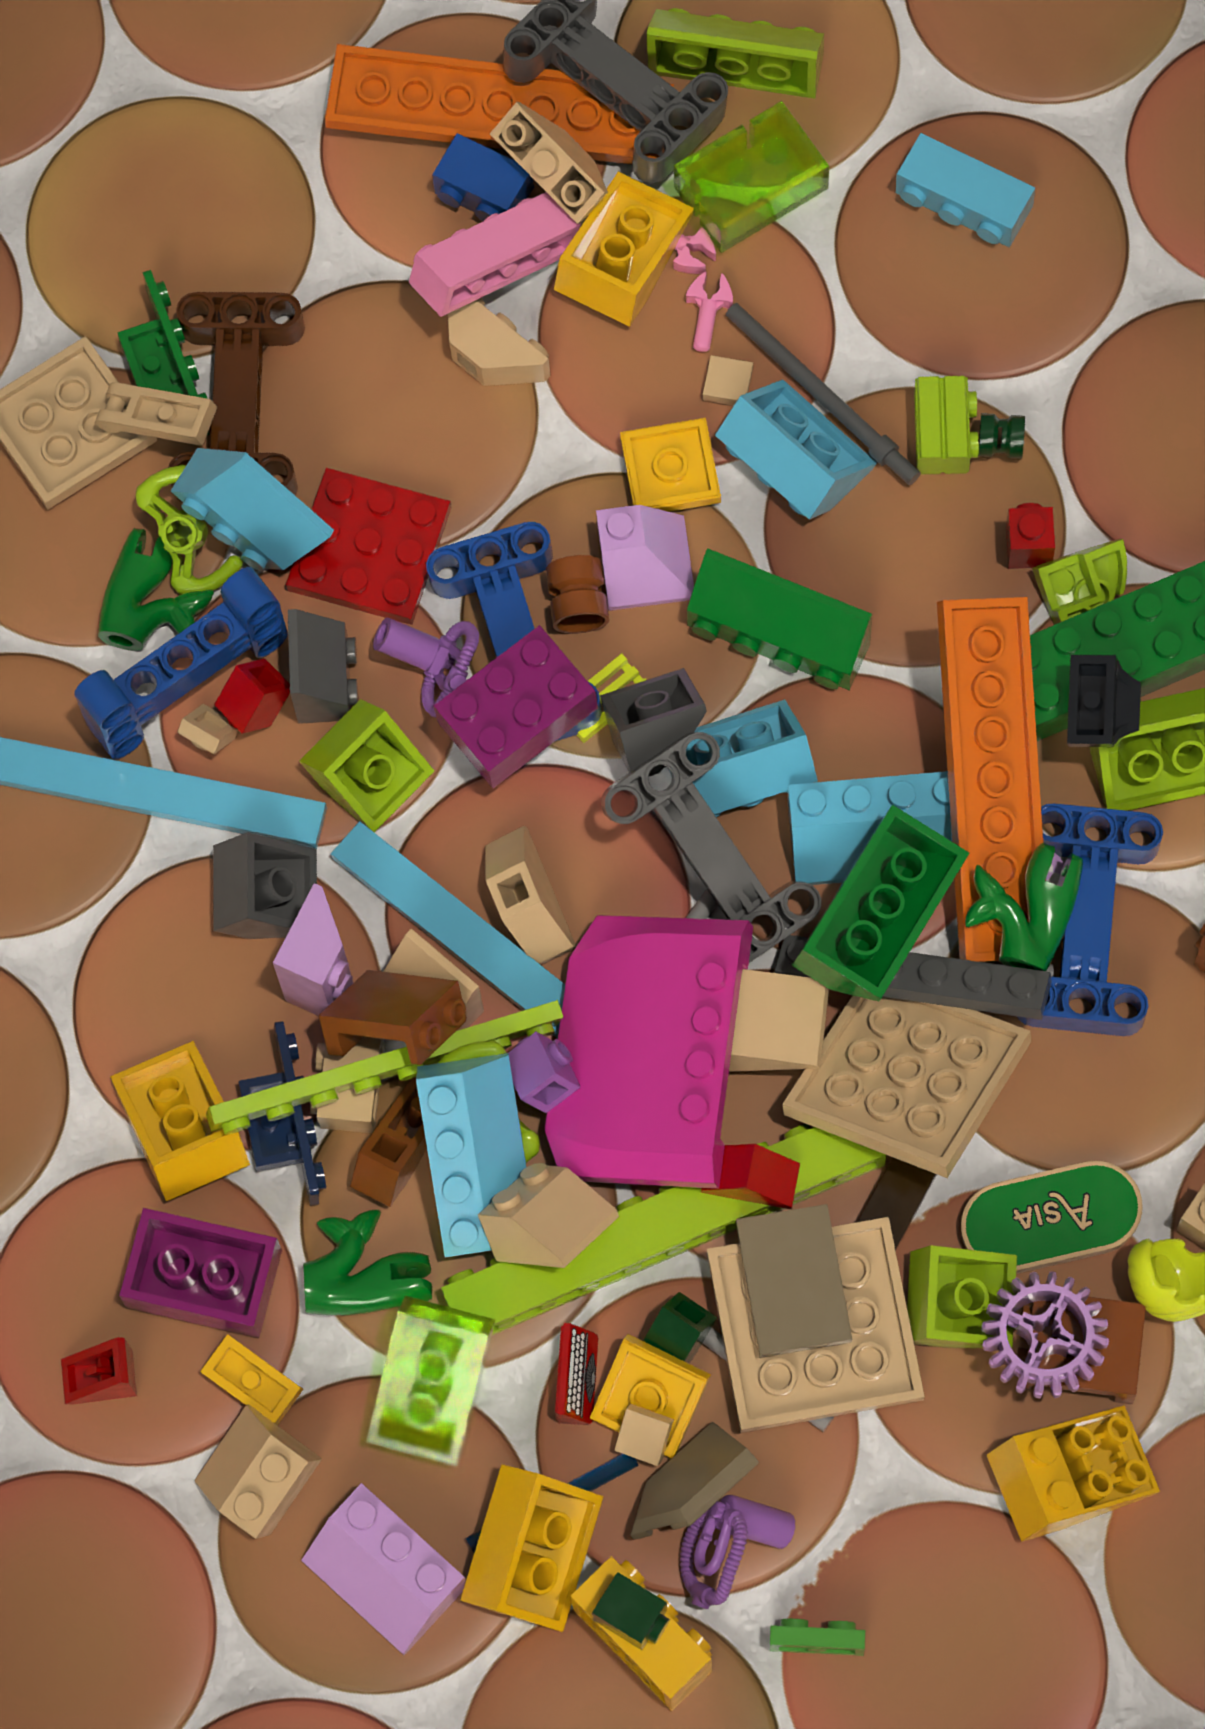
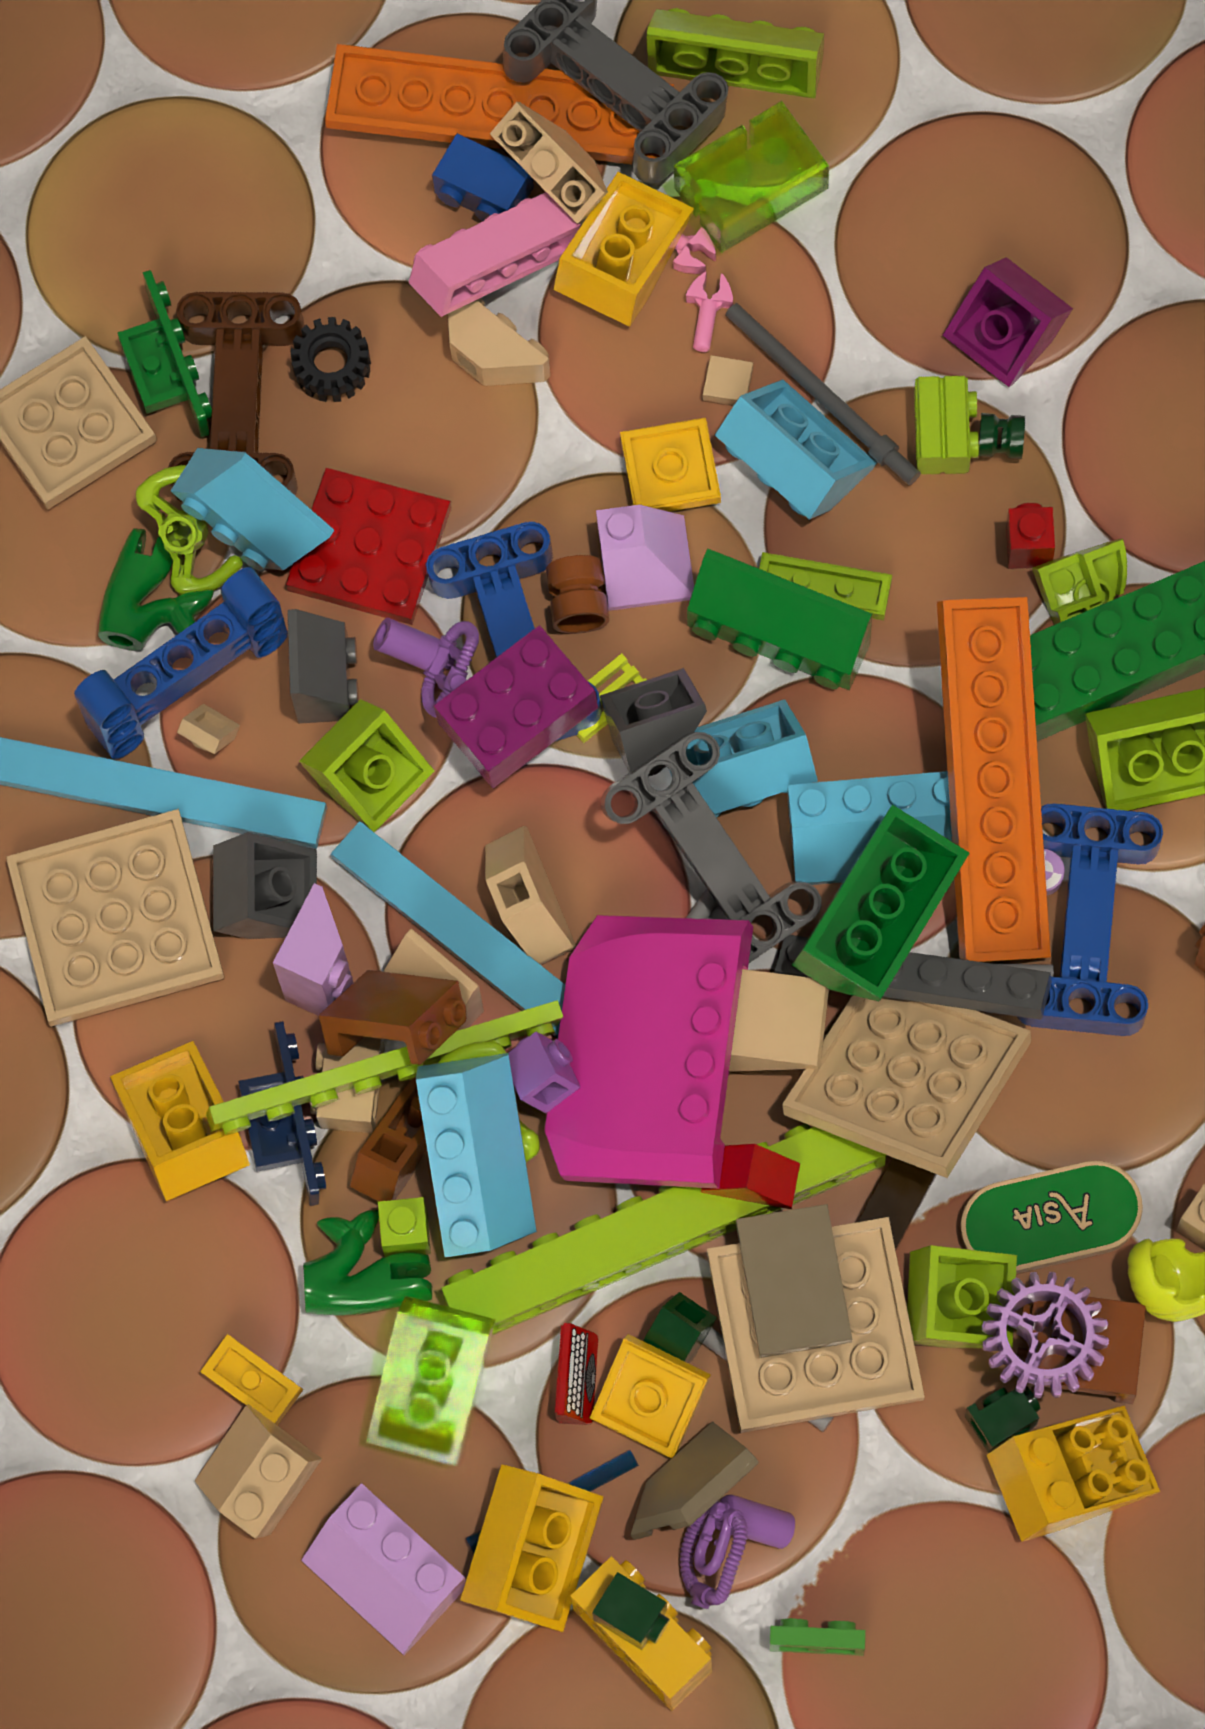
red slope [61,1337,137,1405] -> none
tan plate [95,382,217,446] -> none
magenta brick [119,1208,282,1338] -> none
red brick [214,658,290,734] -> none
tan slope [478,1163,619,1268] -> none
tan tile [614,1404,674,1466] -> none
medium azure brick [895,133,1035,248] -> none
green piece [965,843,1083,972] -> none
black slope [1067,655,1141,747] -> none
none -> tan plate [6,809,225,1027]
none -> black tyre [291,317,371,402]
none -> lime brick [378,1197,431,1256]
none -> lime tile [759,552,892,621]
none -> magenta slope [943,257,1073,387]
none -> dark green brick [965,1386,1041,1453]

